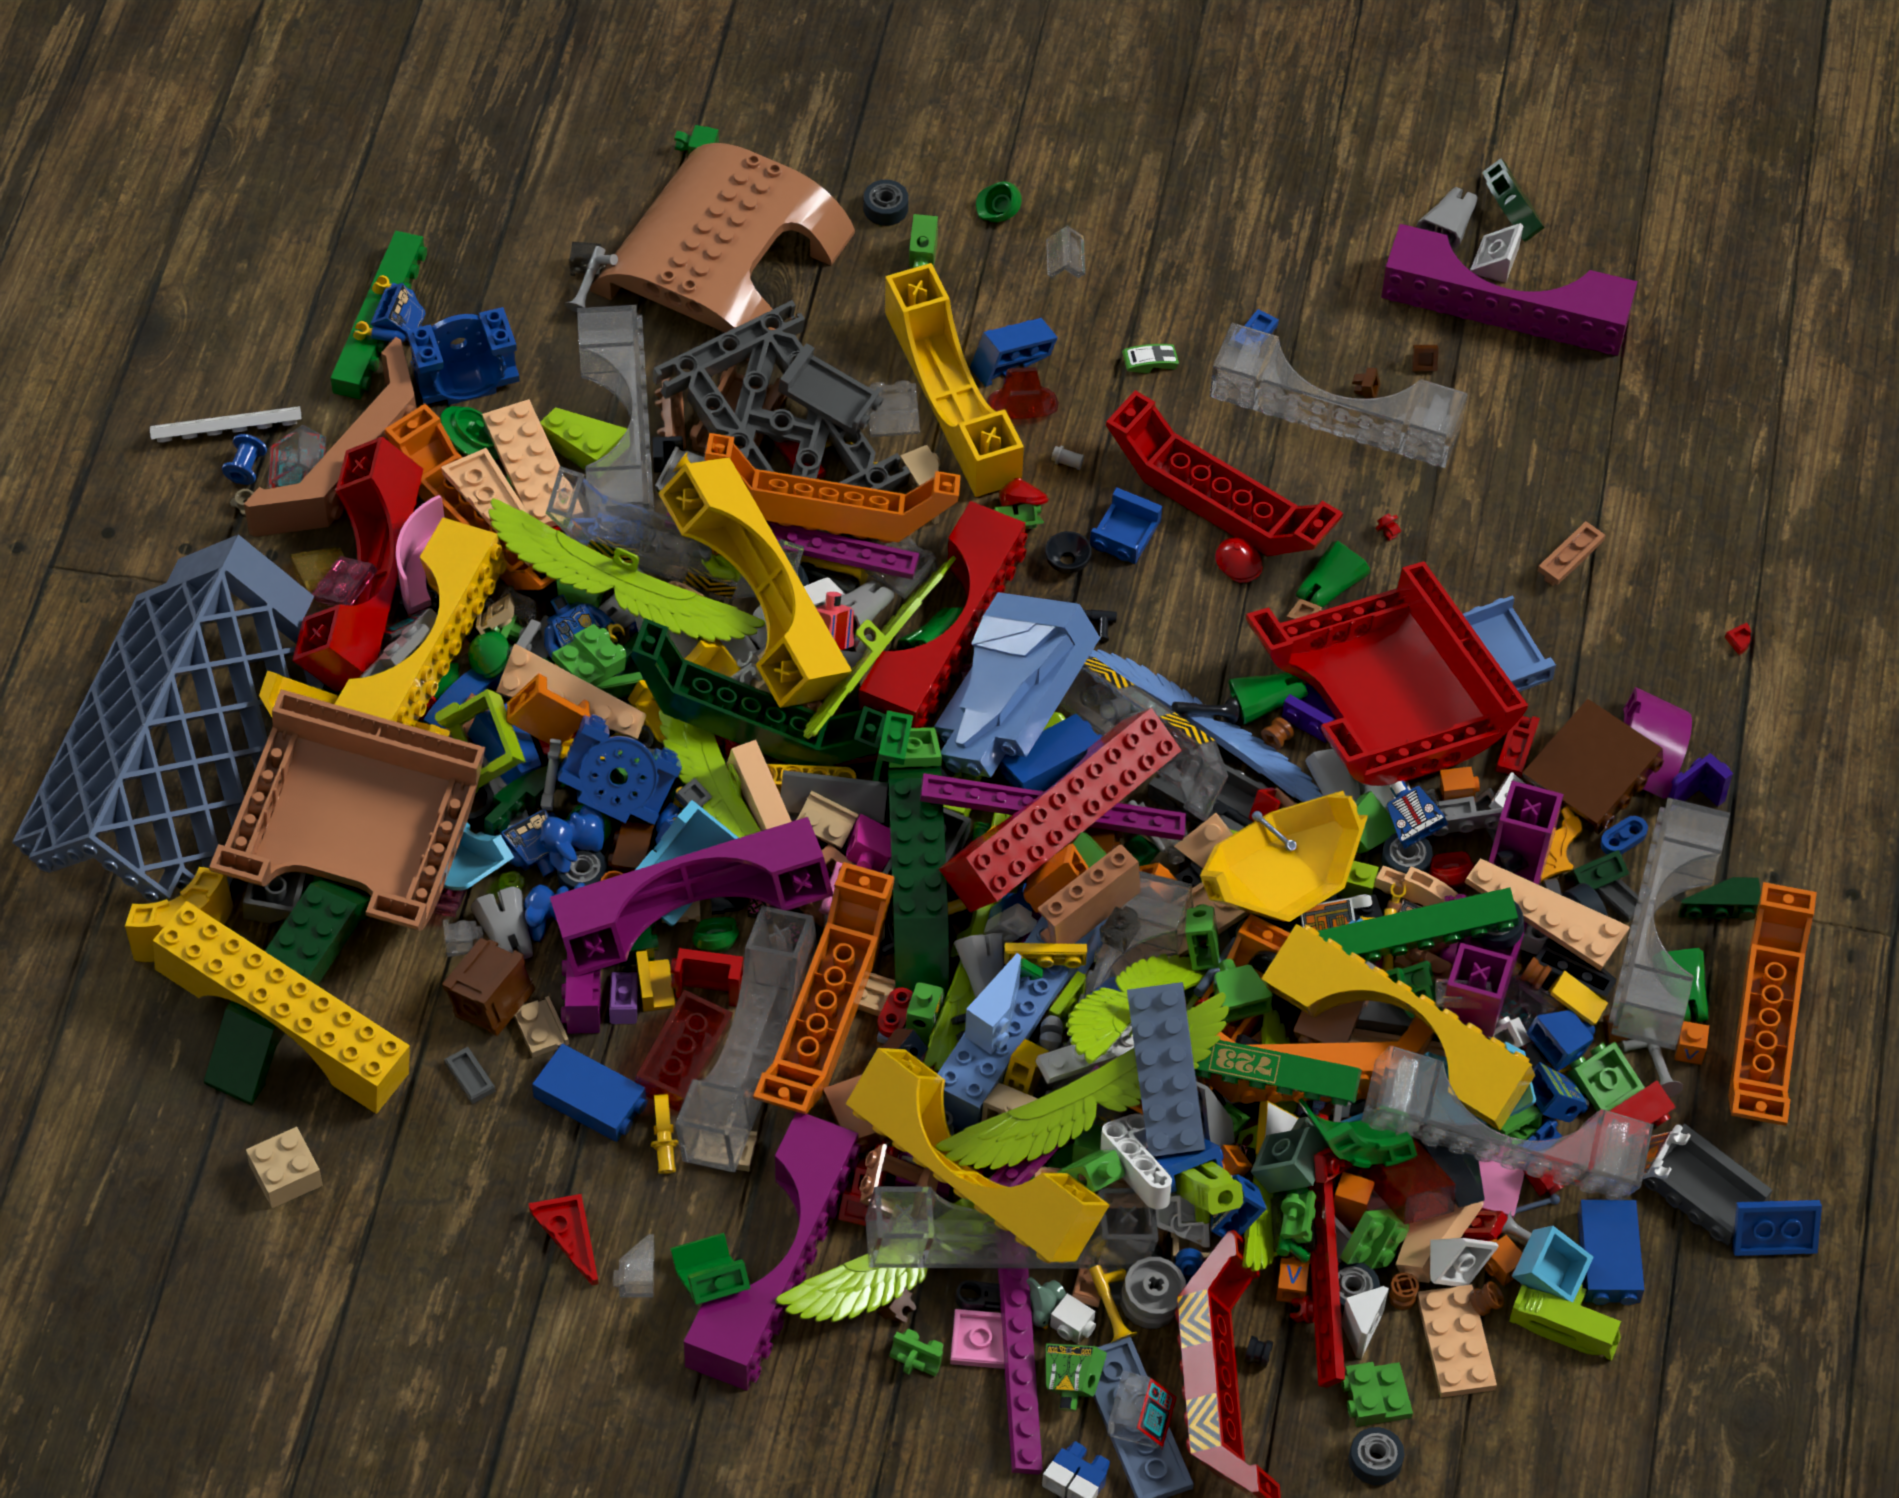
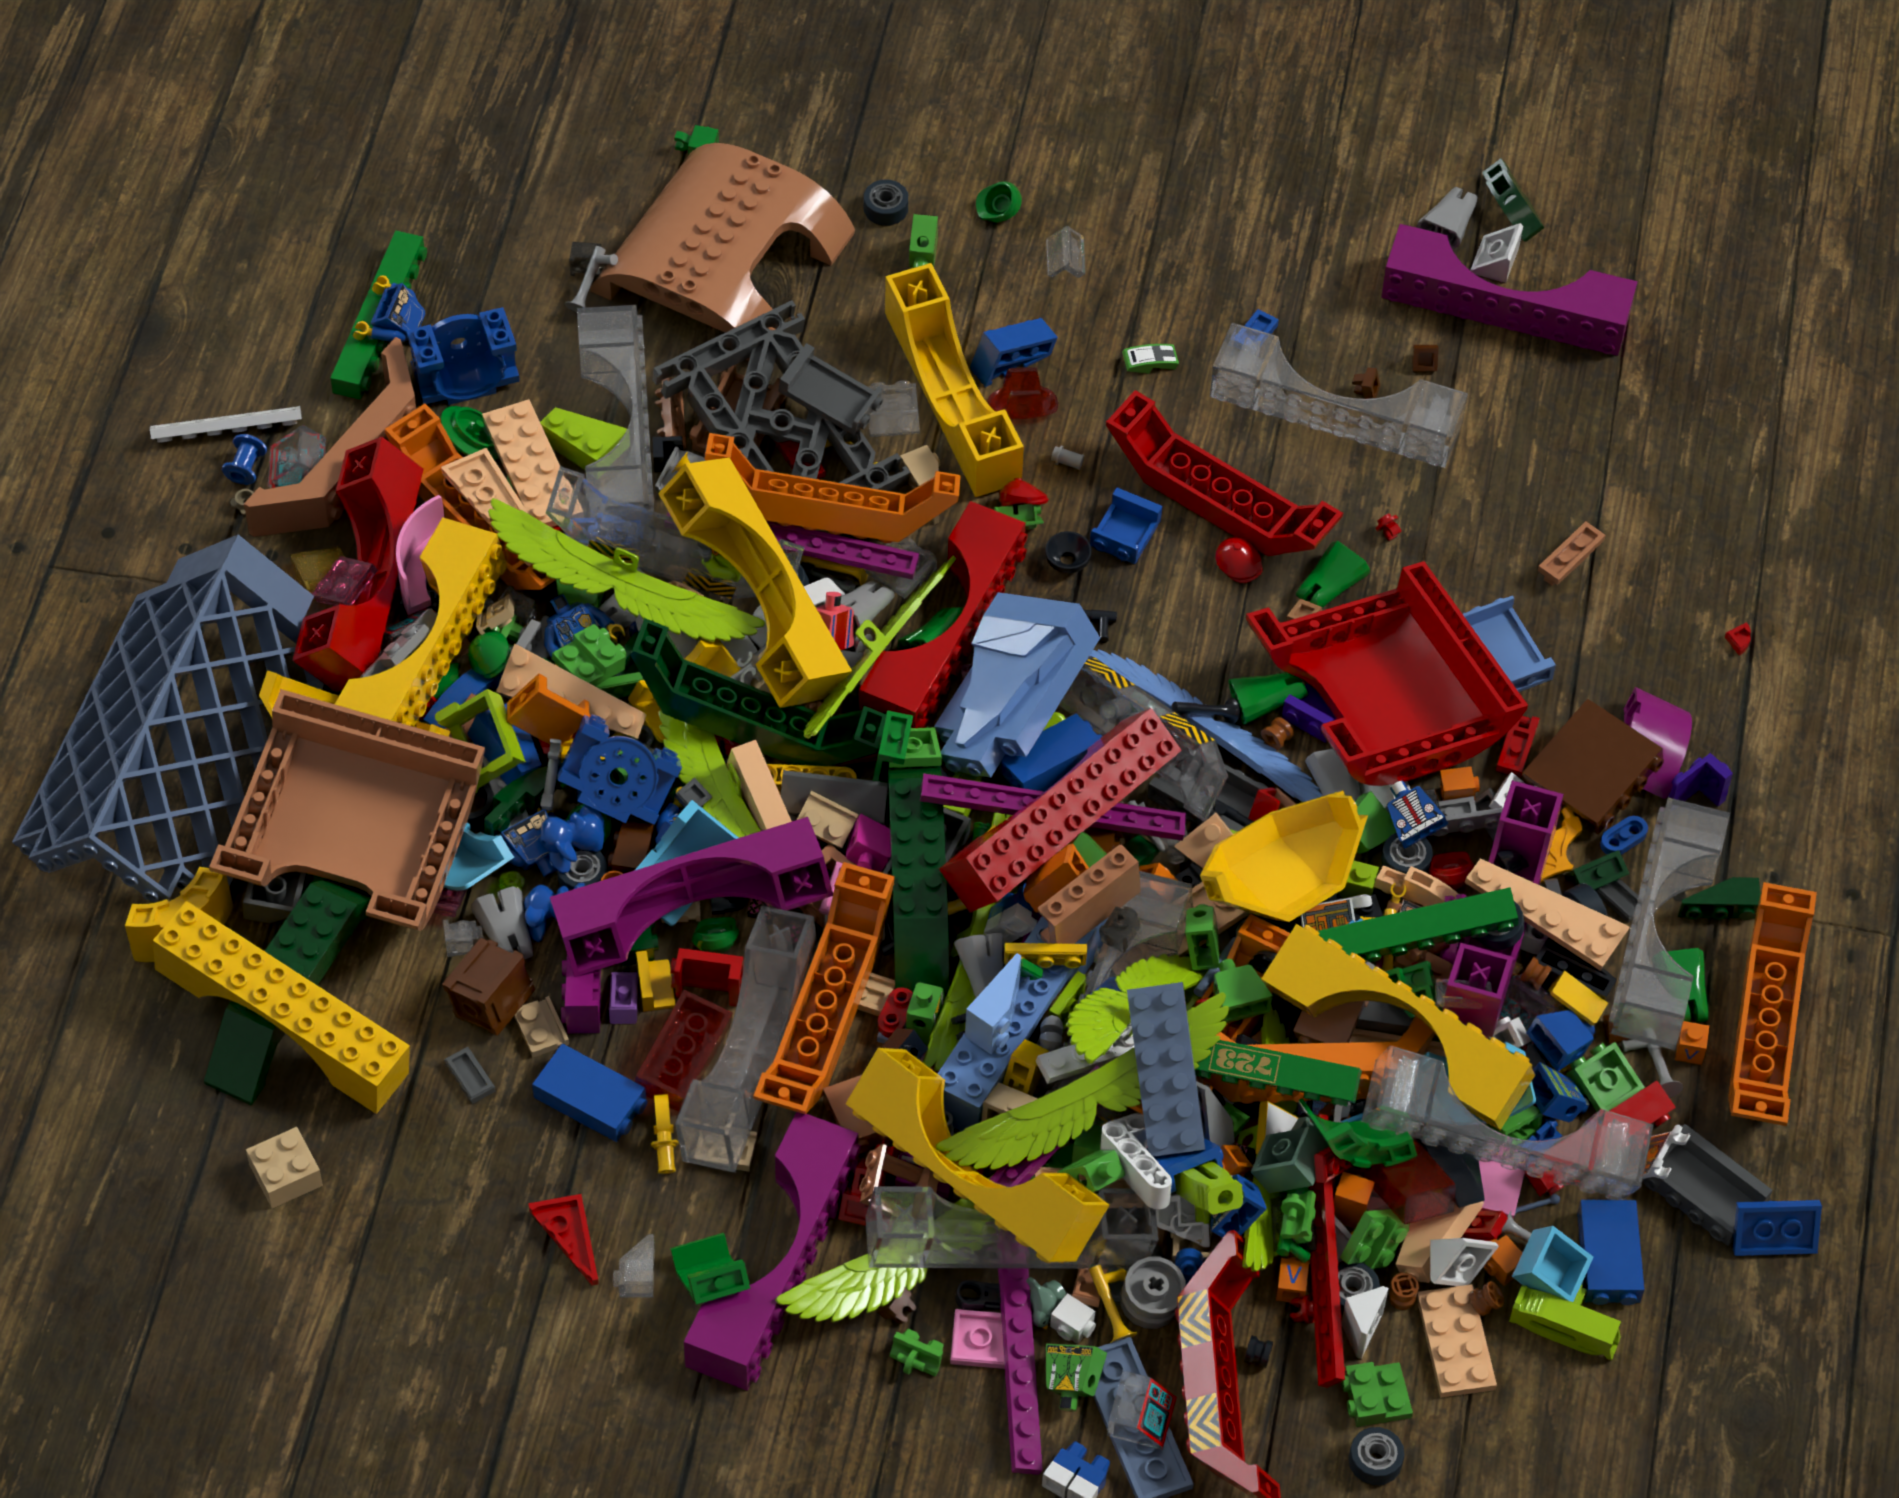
sand blue hinge [1252,811,1297,851] -> none

